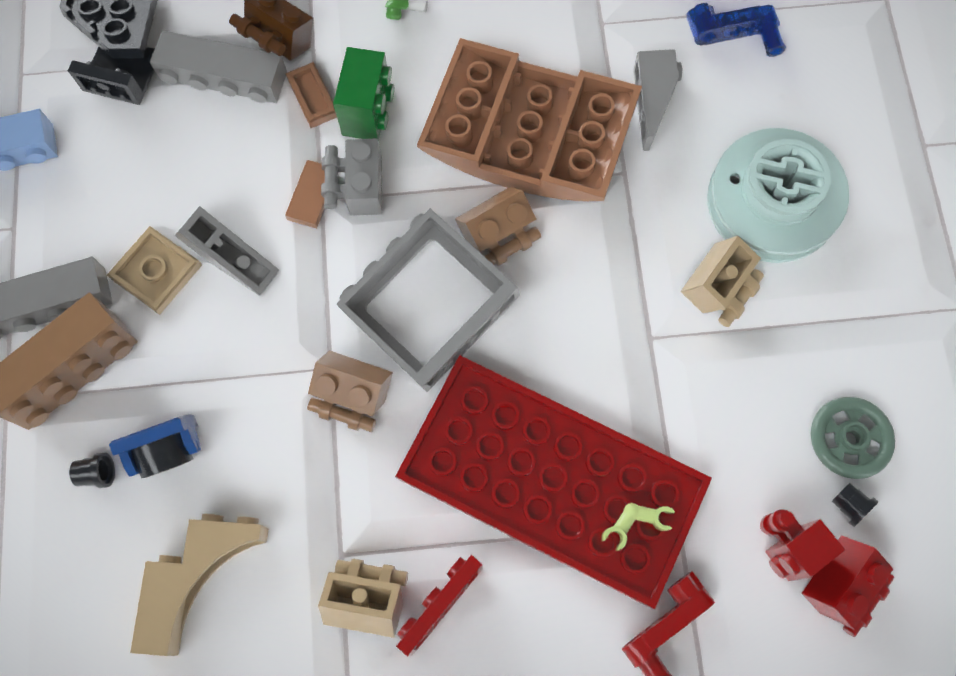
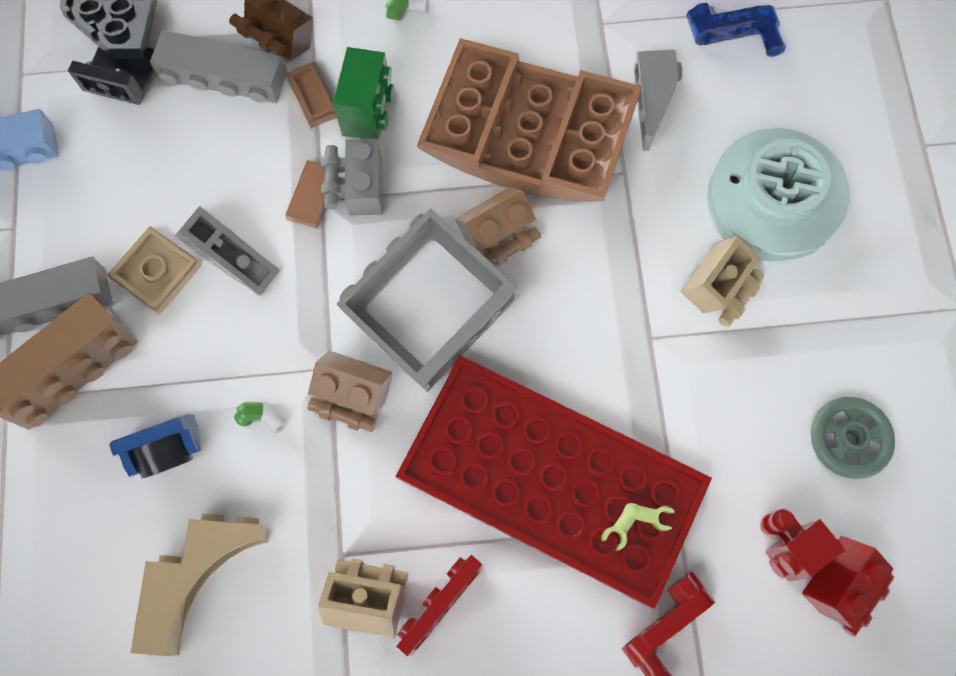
black piece [69,452,115,488] -> none
black piece [831,483,879,527] -> none
none -> arm [234,402,288,434]

